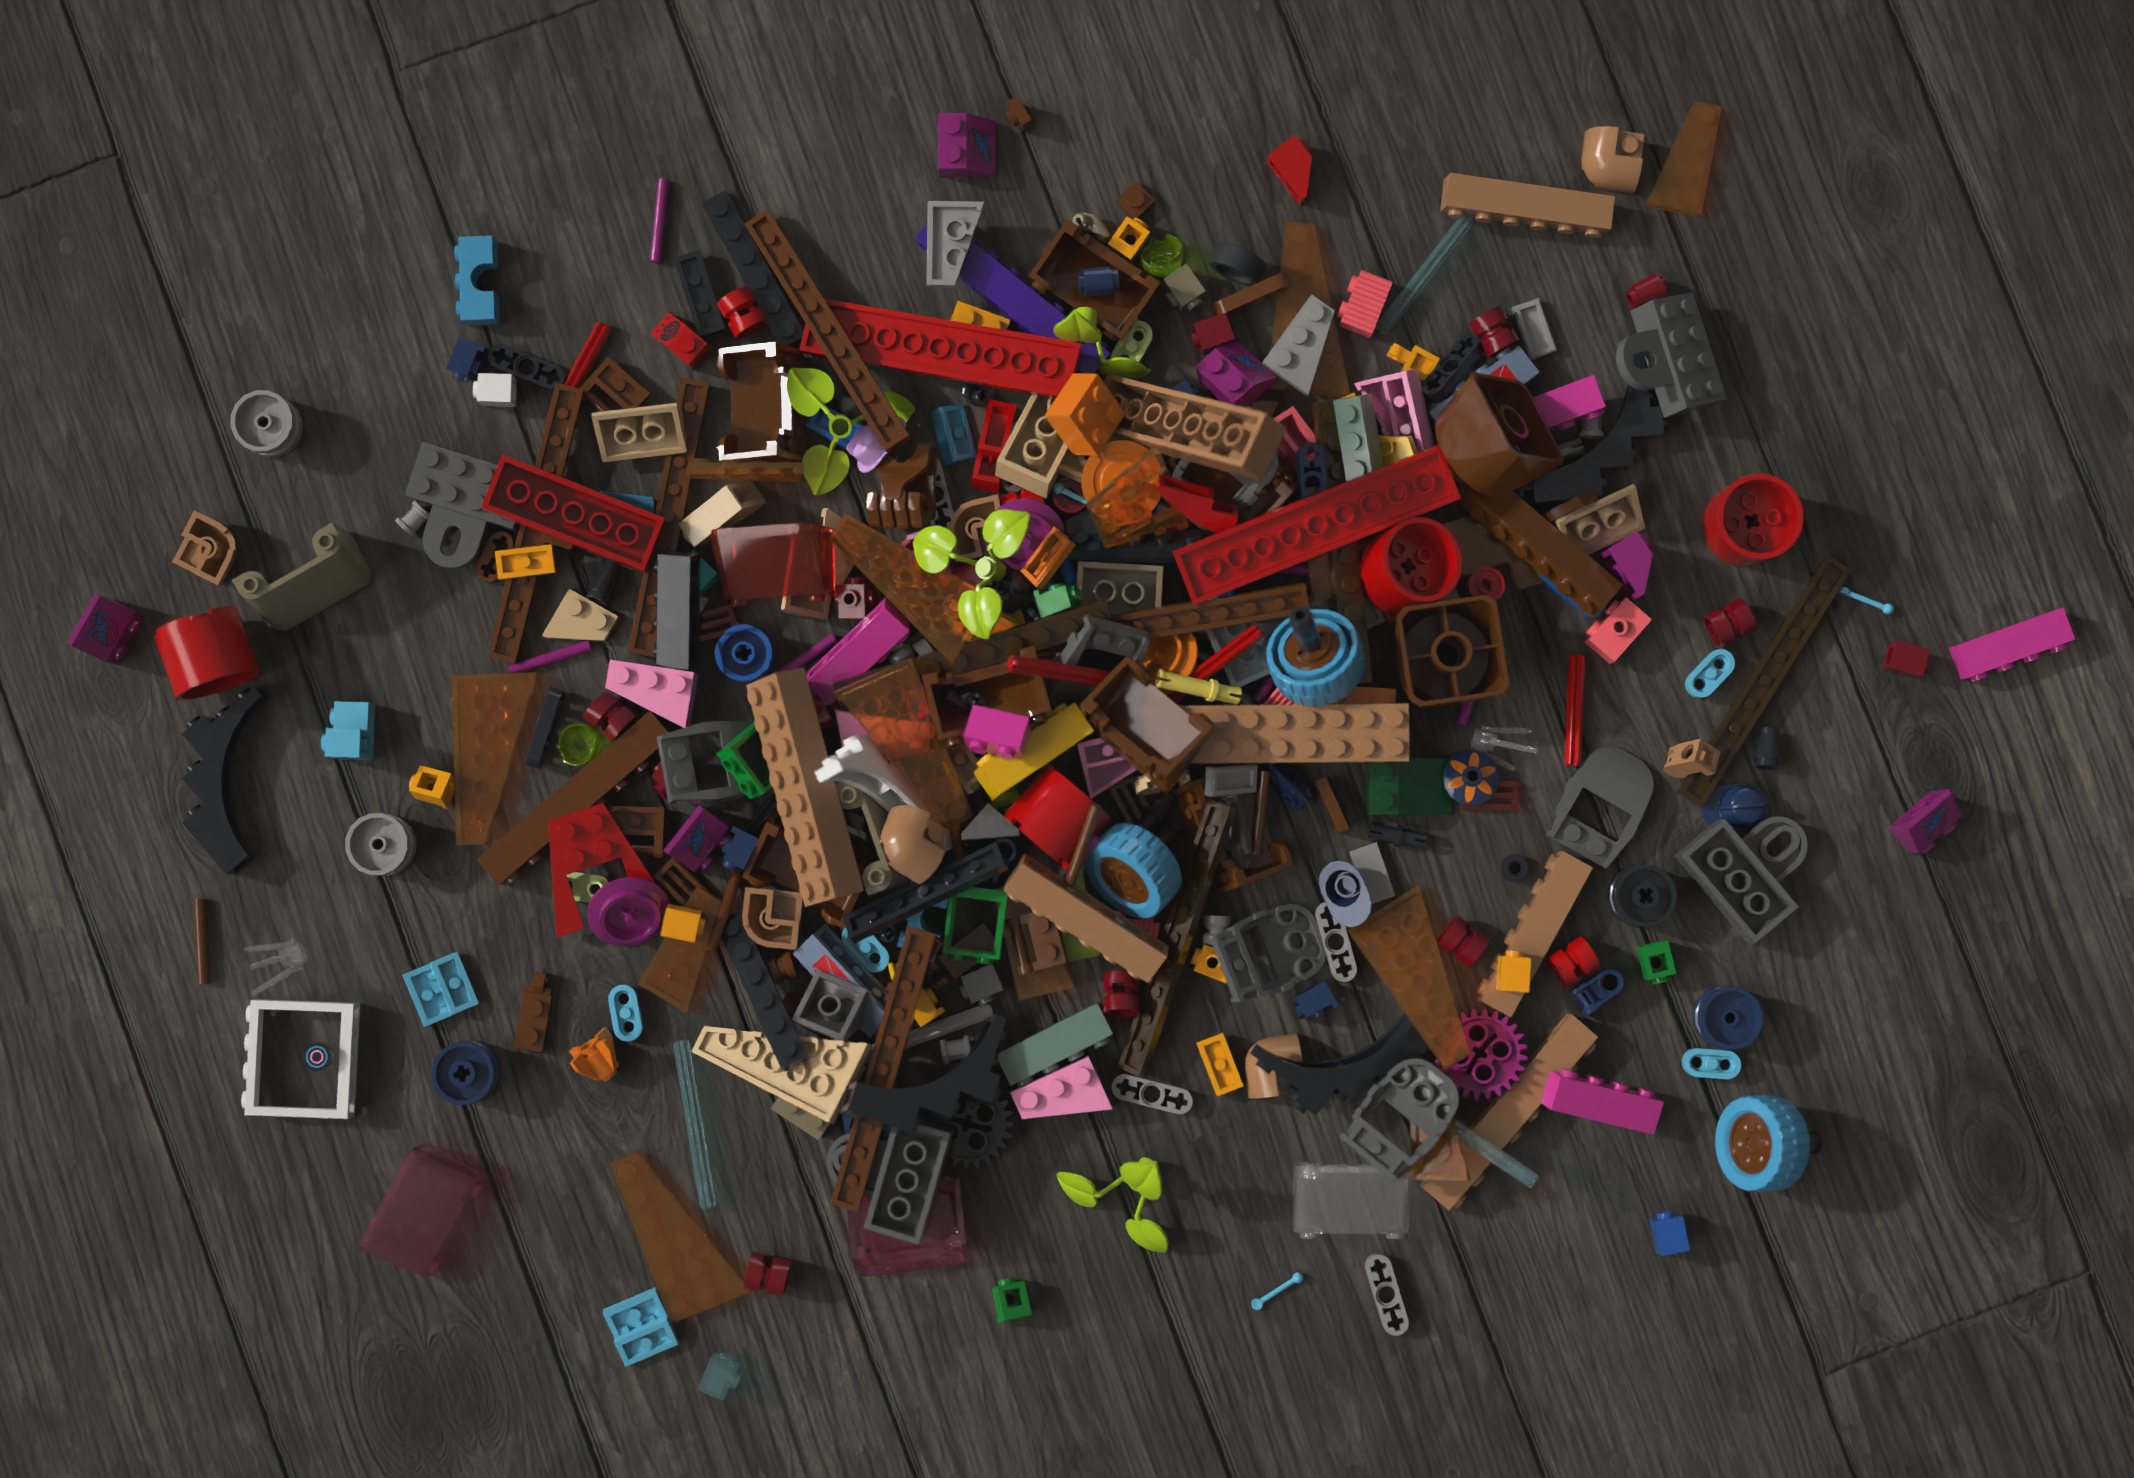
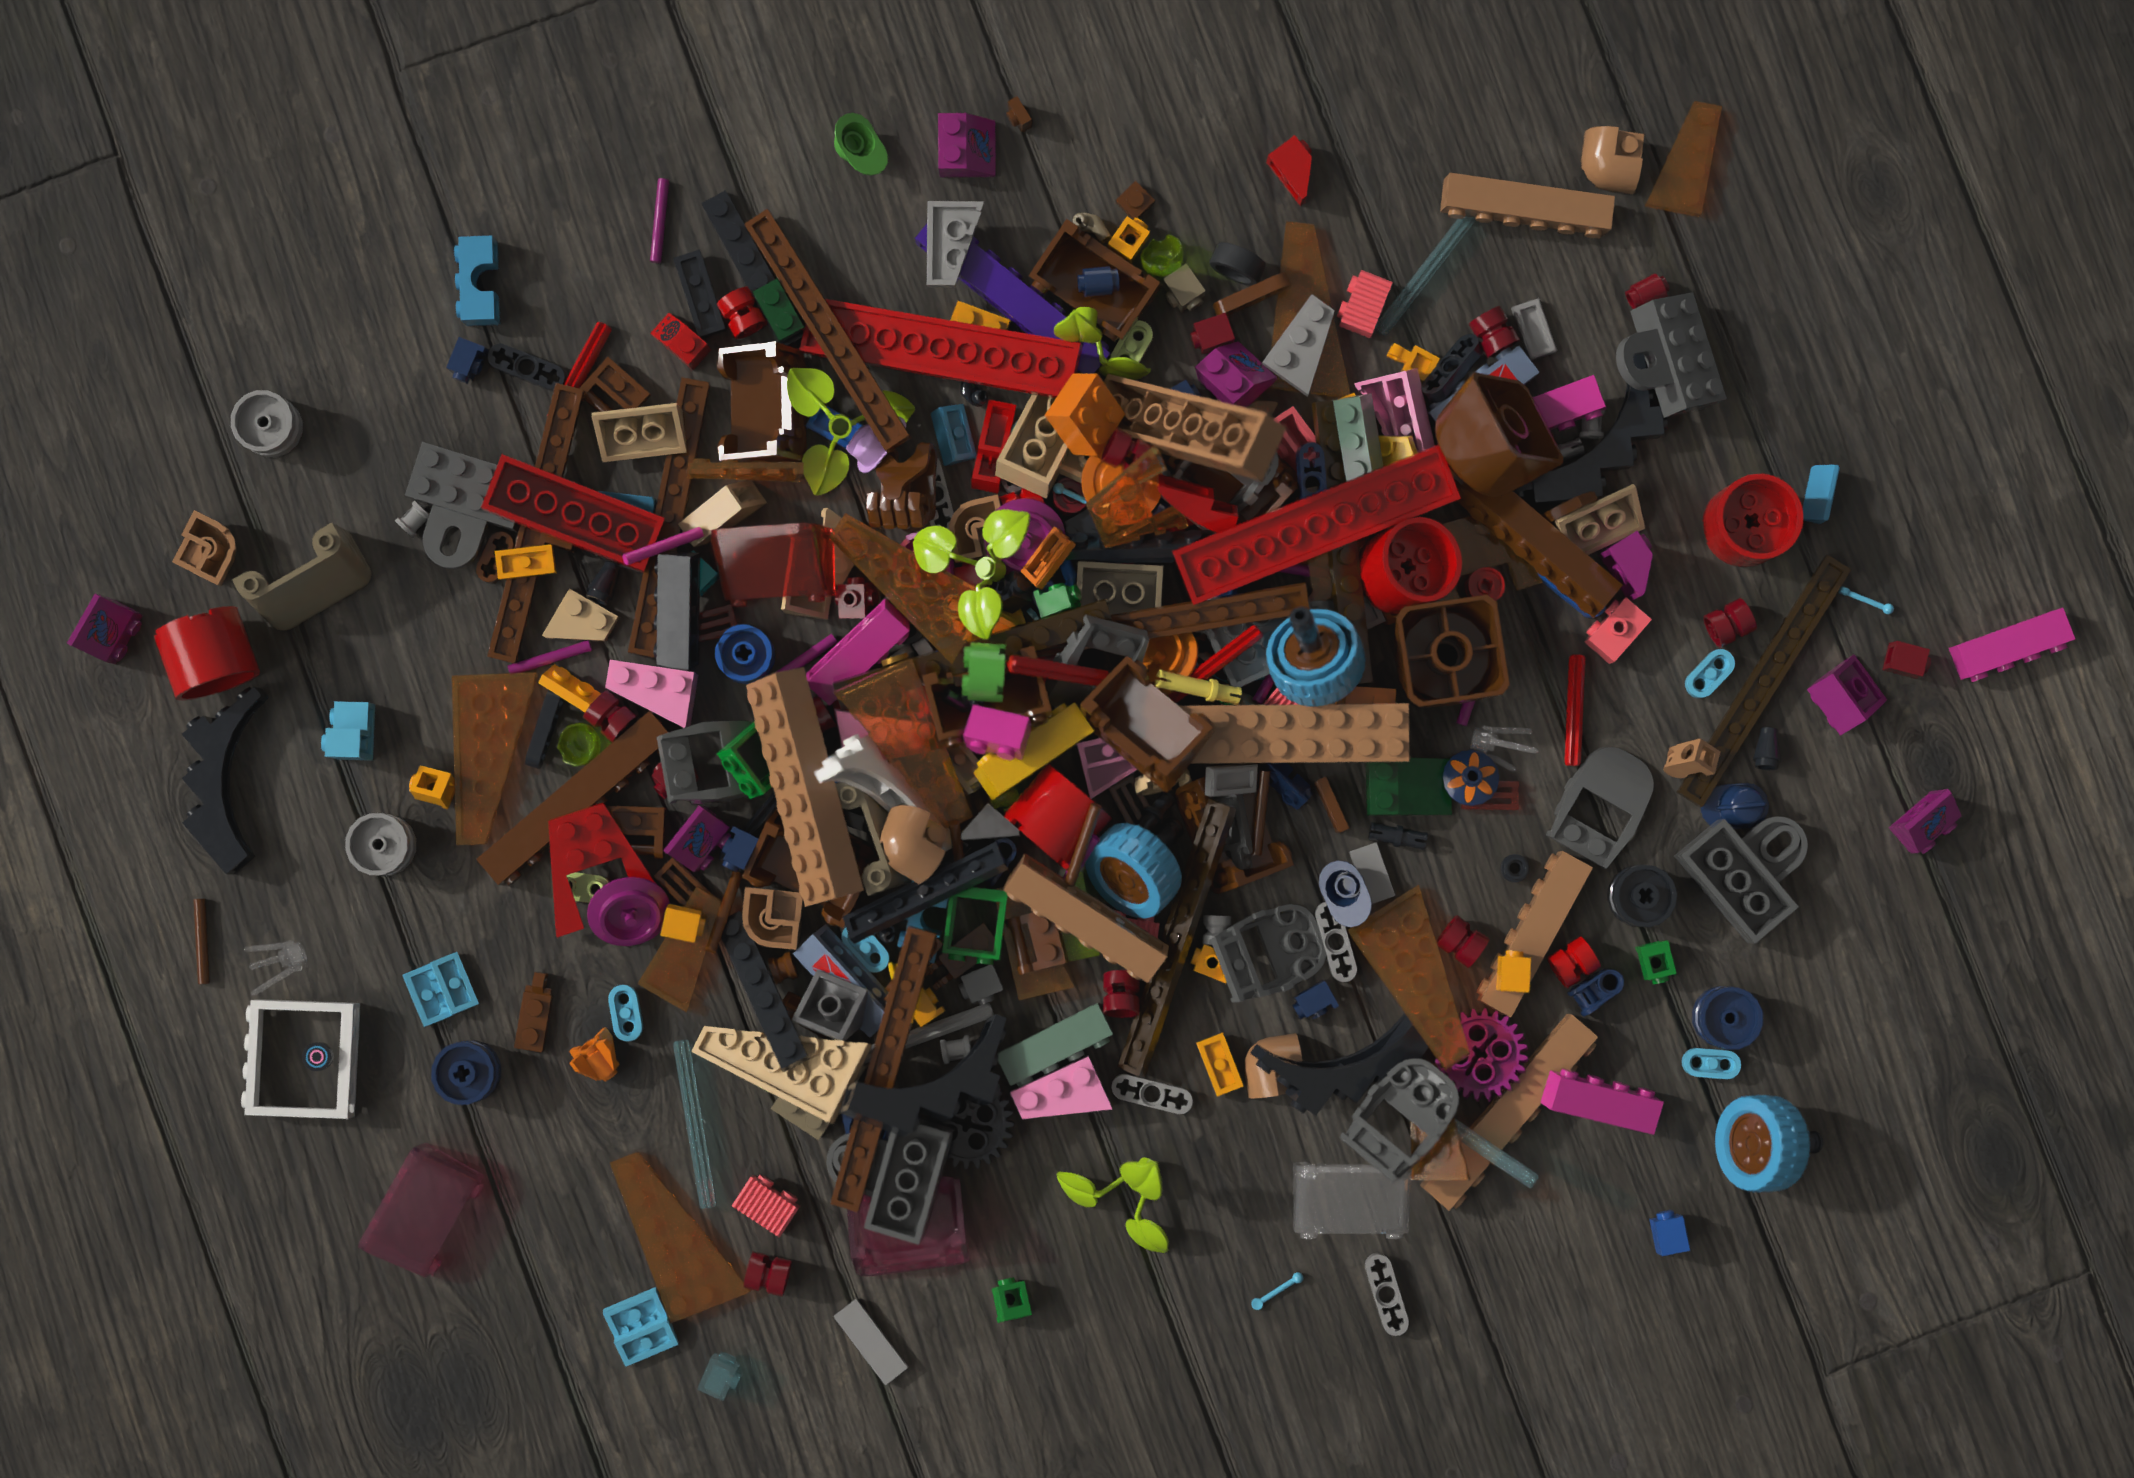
white brick [473,373,517,407] -> none
none -> light orange plate [538,664,601,712]
none -> dark pink bar [623,527,704,565]
none -> coral brick [732,1174,800,1237]
none -> dark green plate [753,279,805,343]
none -> light grey tile [833,1298,908,1385]
none -> bright green piece [834,113,888,176]
none -> pearl gold piece [881,652,910,667]
none -> bright green brick [962,643,1006,702]
none -> dark red wheel [1101,428,1153,479]
none -> dark azure slope [1803,465,1840,524]
none -> magenta slope [1807,654,1887,735]

